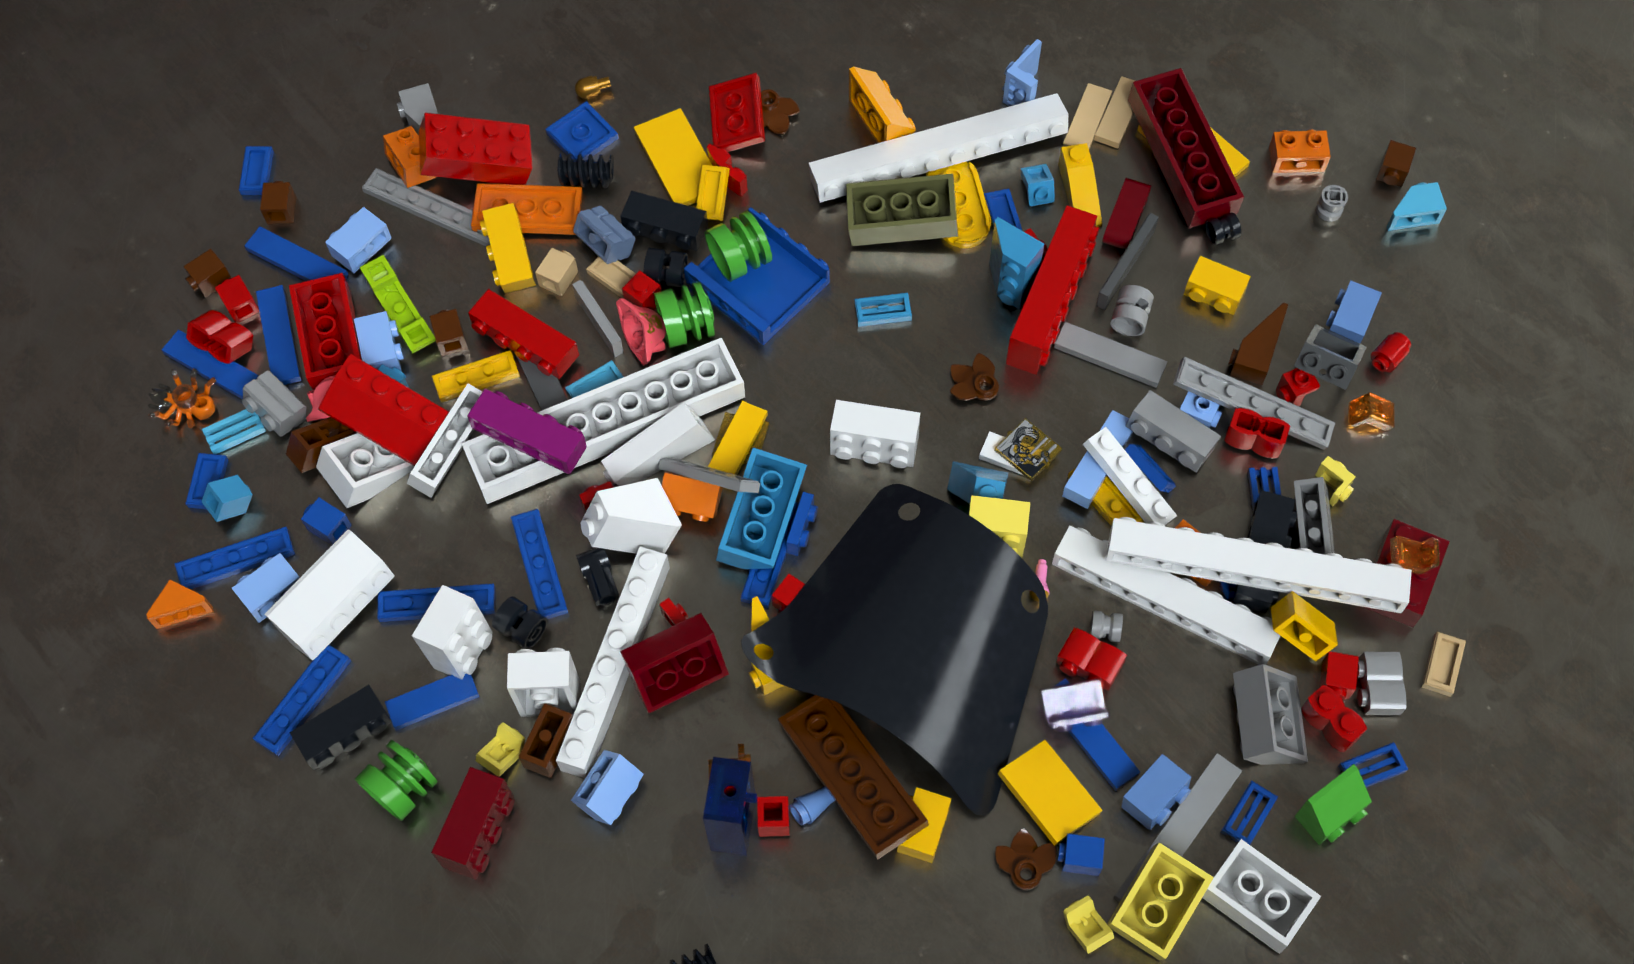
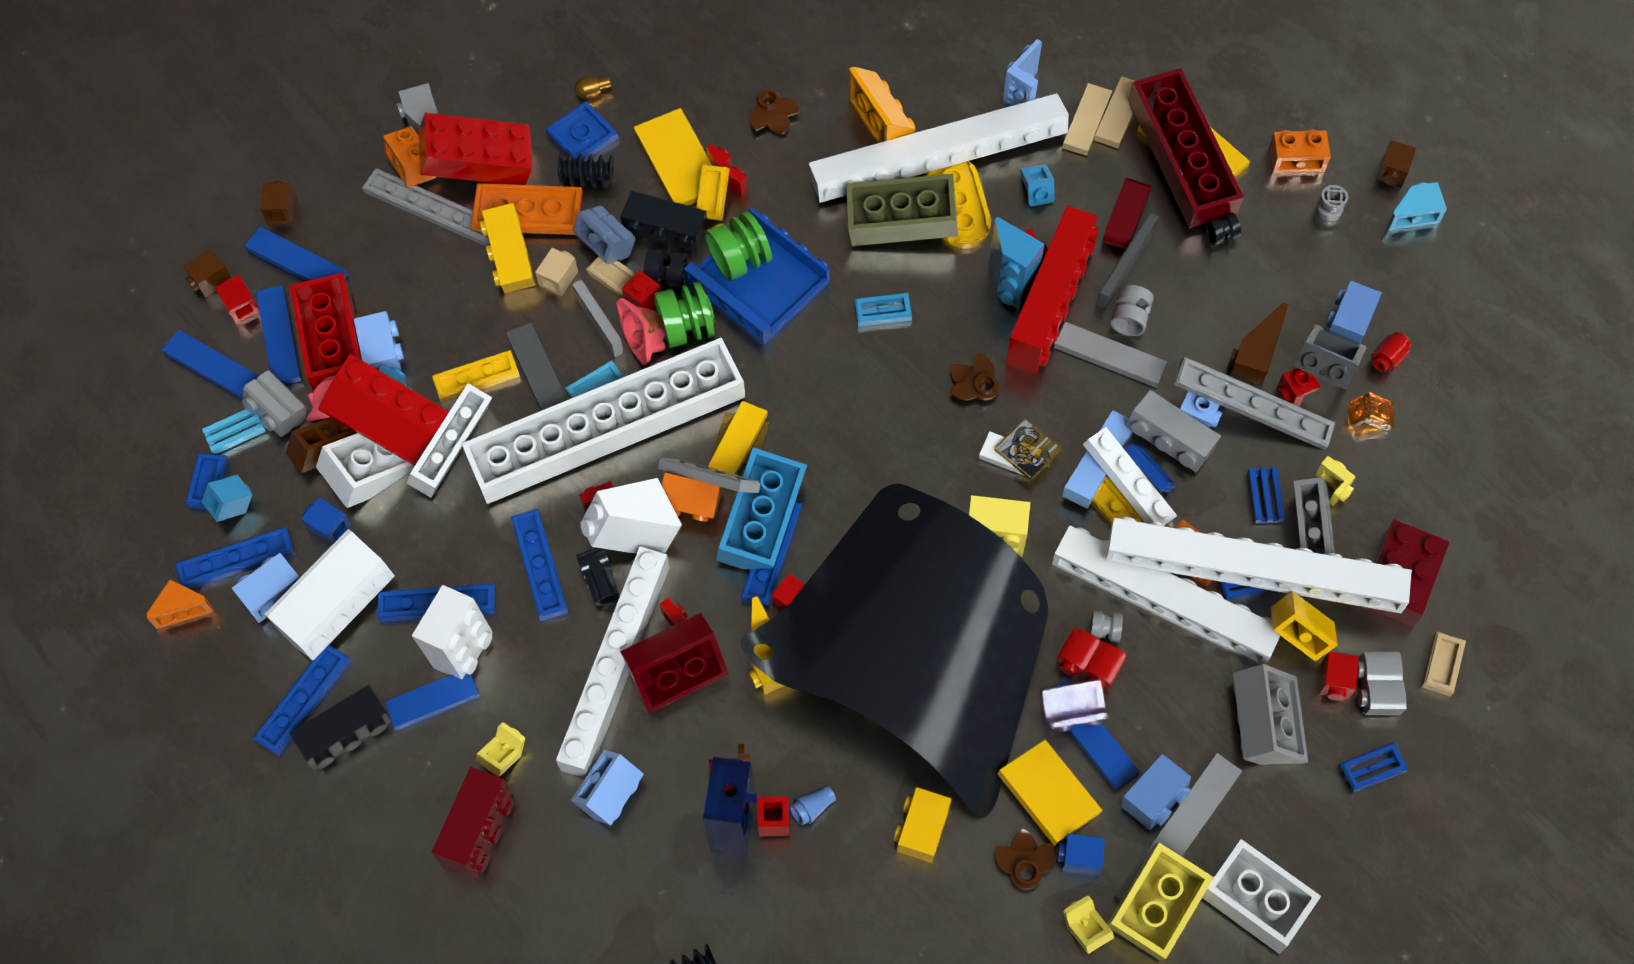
animal [148,368,216,429] -> none
red brick [186,310,253,364] -> none
blue tile [239,146,274,195] -> none
light blue brick [325,207,392,273] -> none
bright green wheel [355,740,438,821] -> none
lime slope [360,255,436,354] -> none
reddish brown brick [429,309,468,356] -> none
magenta brick [467,389,587,475] -> none
red brick [468,289,579,380] -> none
black wheel [492,596,548,649] -> none
white brick [507,648,580,717] -> none
reddish brown brick [519,703,573,778] -> none
white slope [601,402,715,486] -> none
red tile [709,73,765,152] -> none
reddish brown plate [778,695,929,860] -> none
blue plate [786,492,818,556] -> none
white brick [830,400,920,468] -> none
dark azure slope [947,461,1008,504] -> none
blue tile [984,189,1023,231] -> none
bright pink piece [1029,559,1050,602] -> none
yellow slope [1058,143,1103,227] -> none
yellow brick [1183,256,1251,315] -> none
blue tile [1220,780,1278,845] -> none
red brick [1224,408,1290,458] -> none
black brick [1232,490,1297,613] -> none
bright green slope [1295,764,1372,845] -> none
red brick [1301,685,1367,753] -> none
clear orange bracket [1390,536,1440,575] -> none

